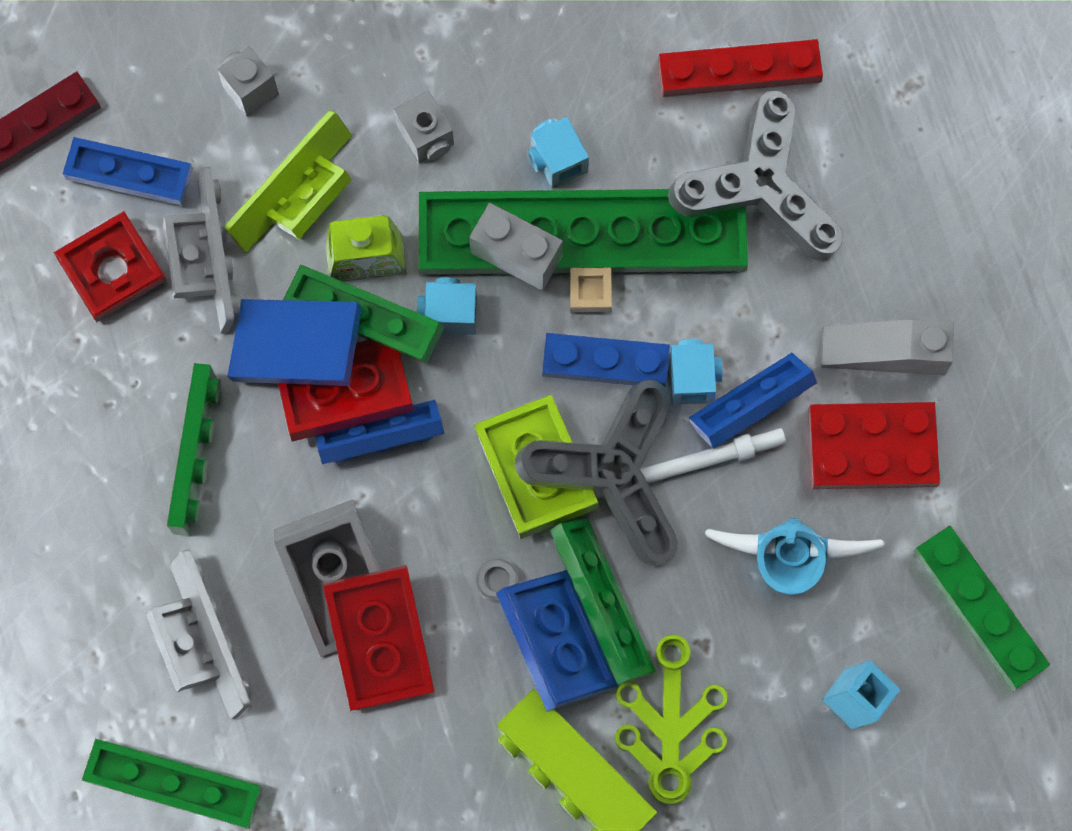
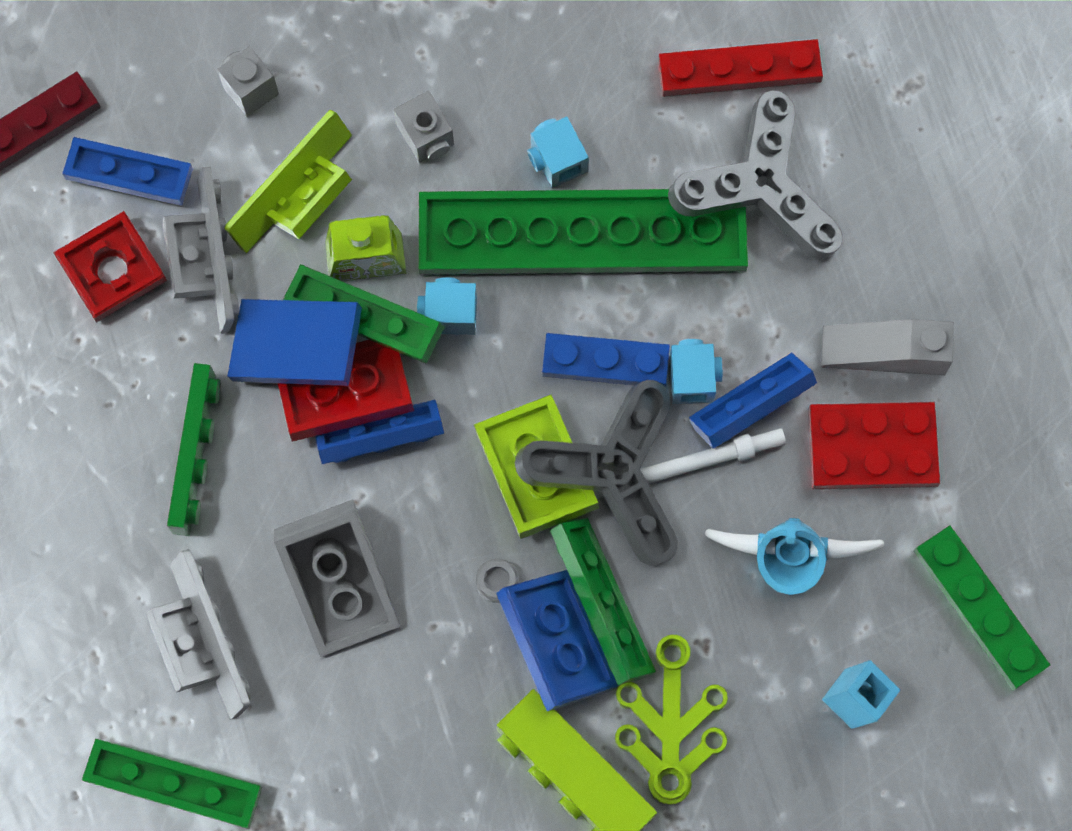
red plate [323,565,435,711] -> none
light grey brick [469,203,563,291] -> none
tan plate [570,268,612,312] -> none

